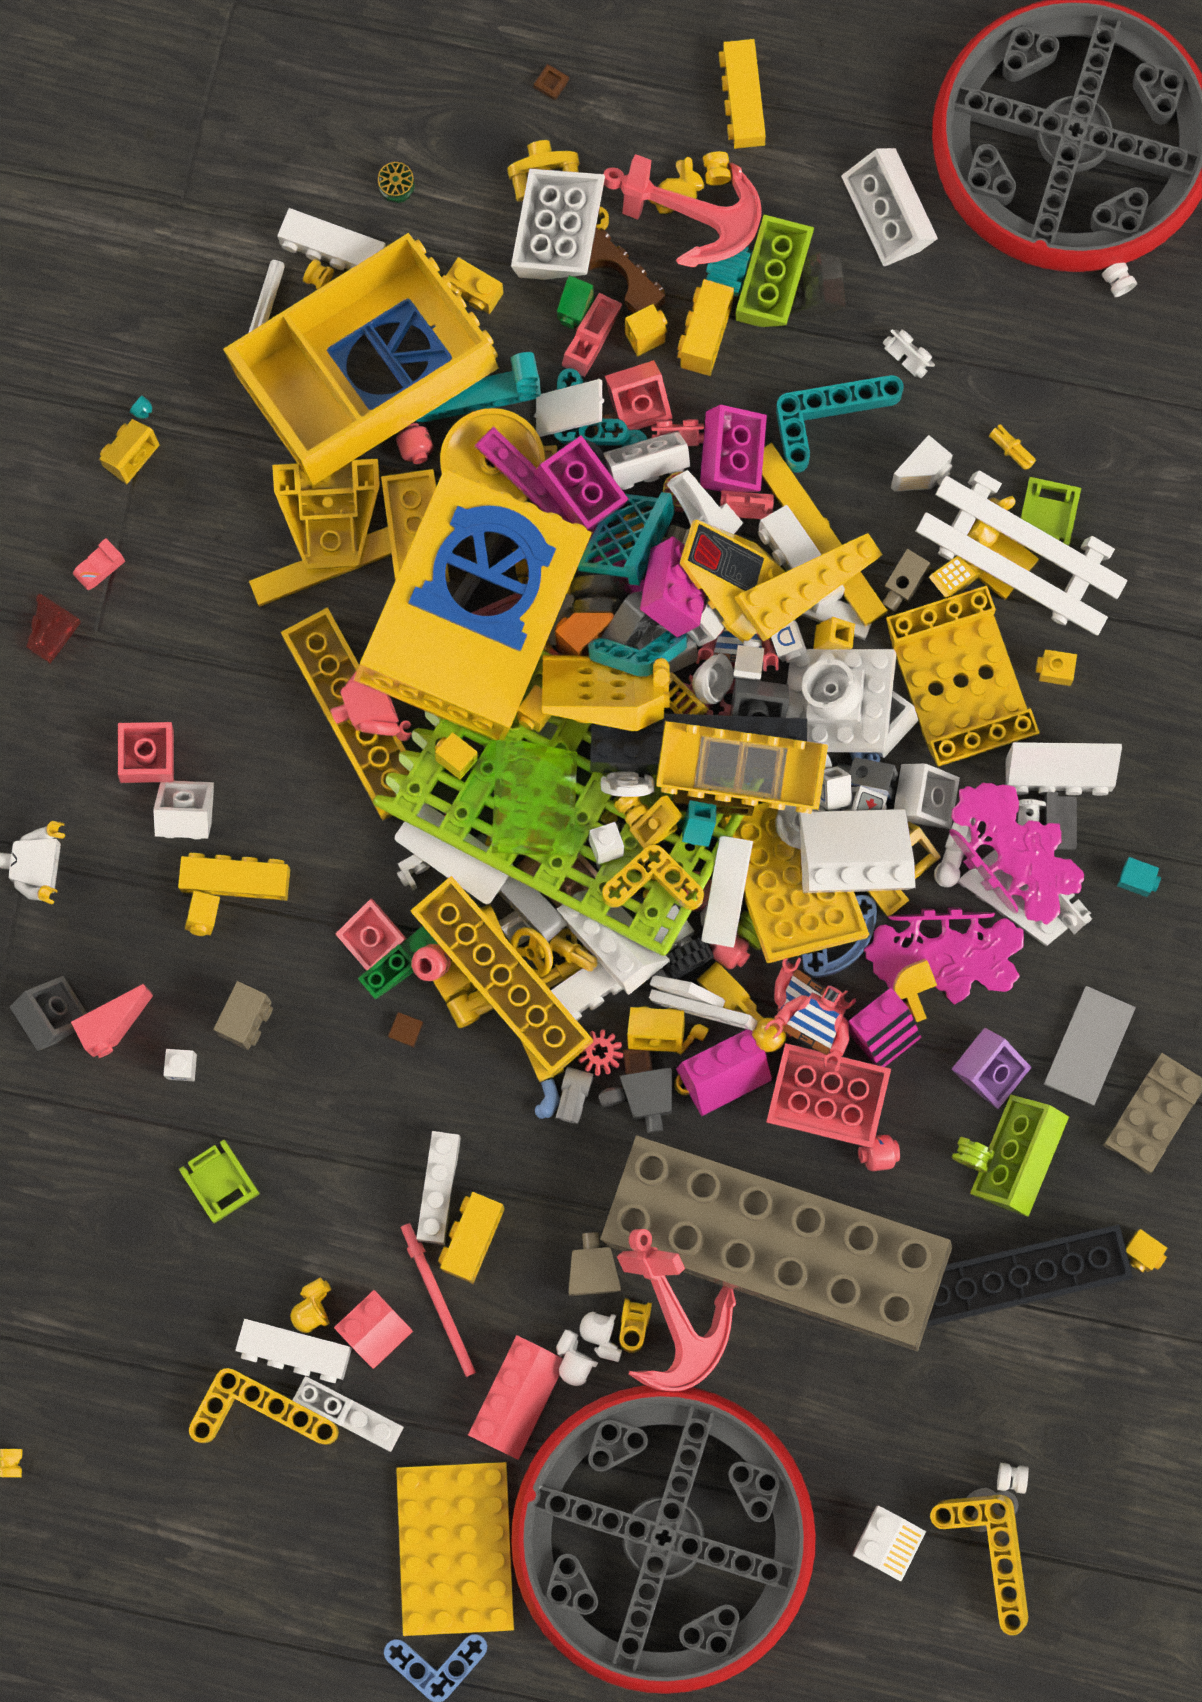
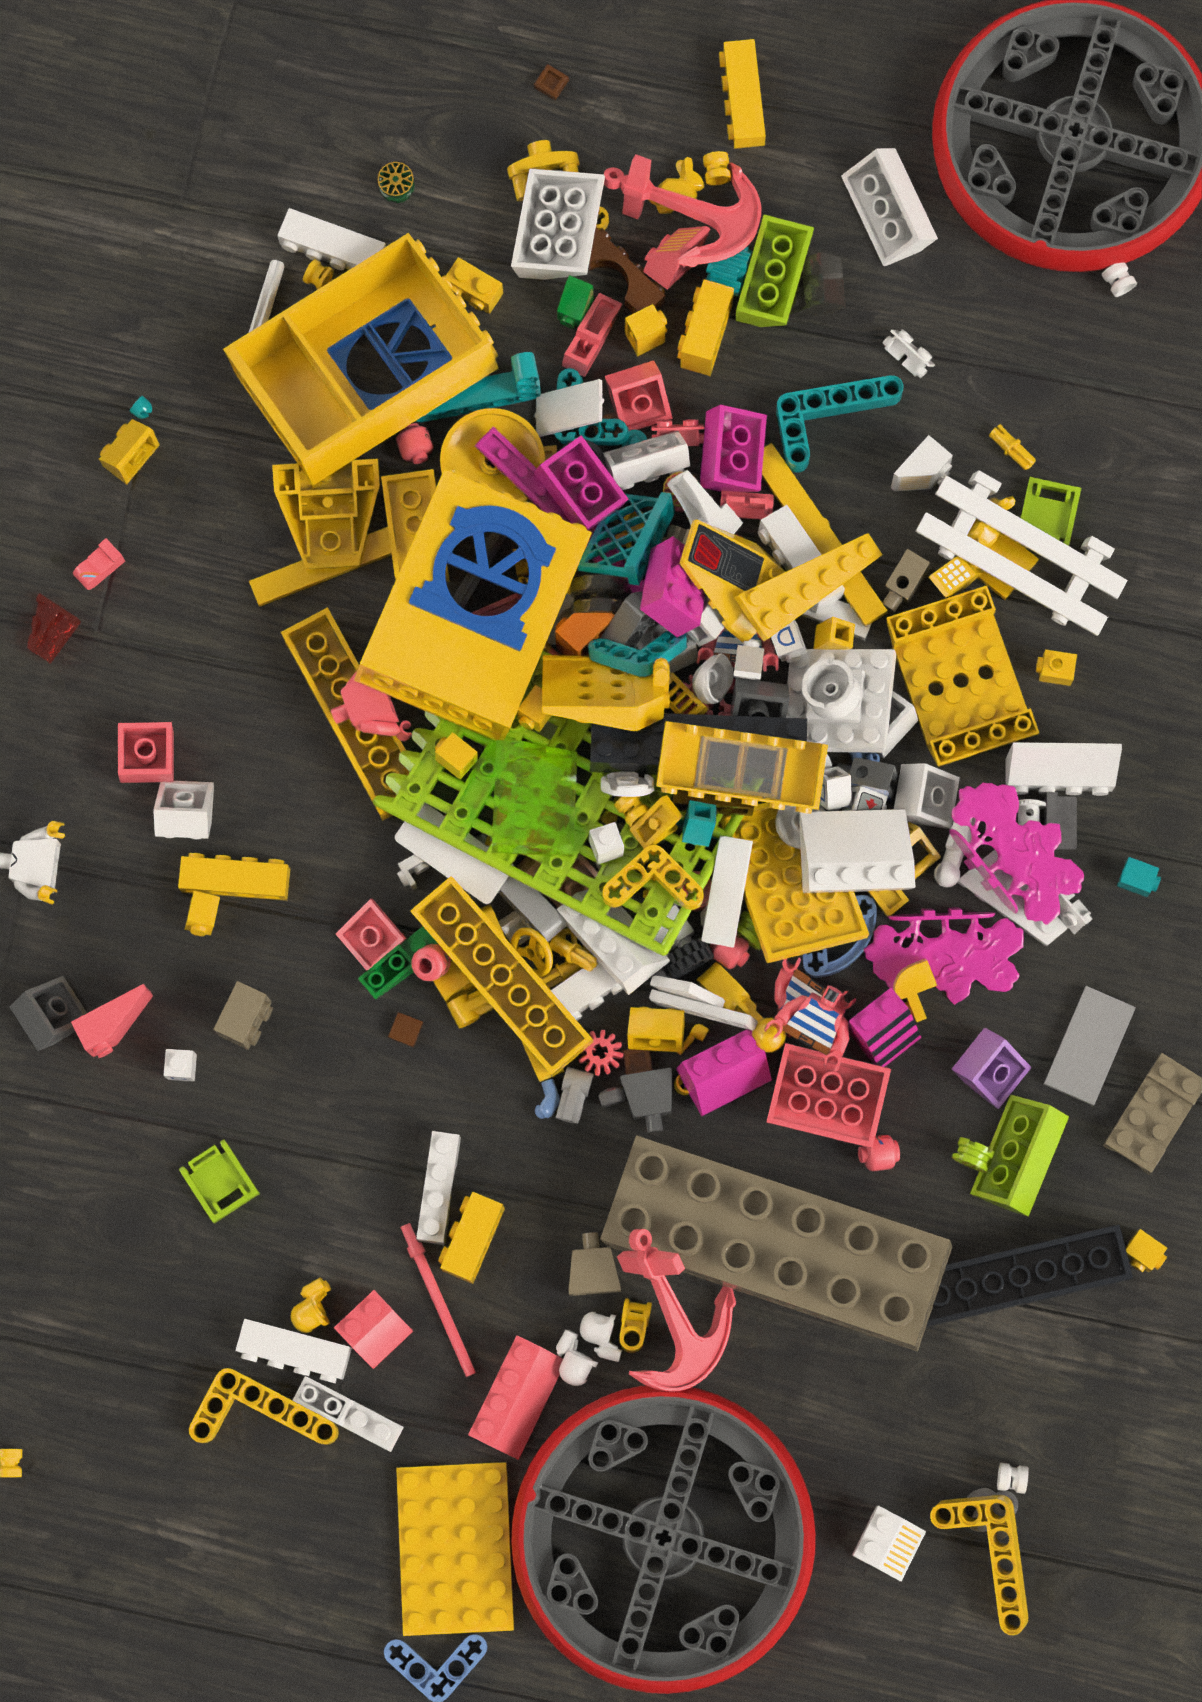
none -> coral slope [643,226,711,290]

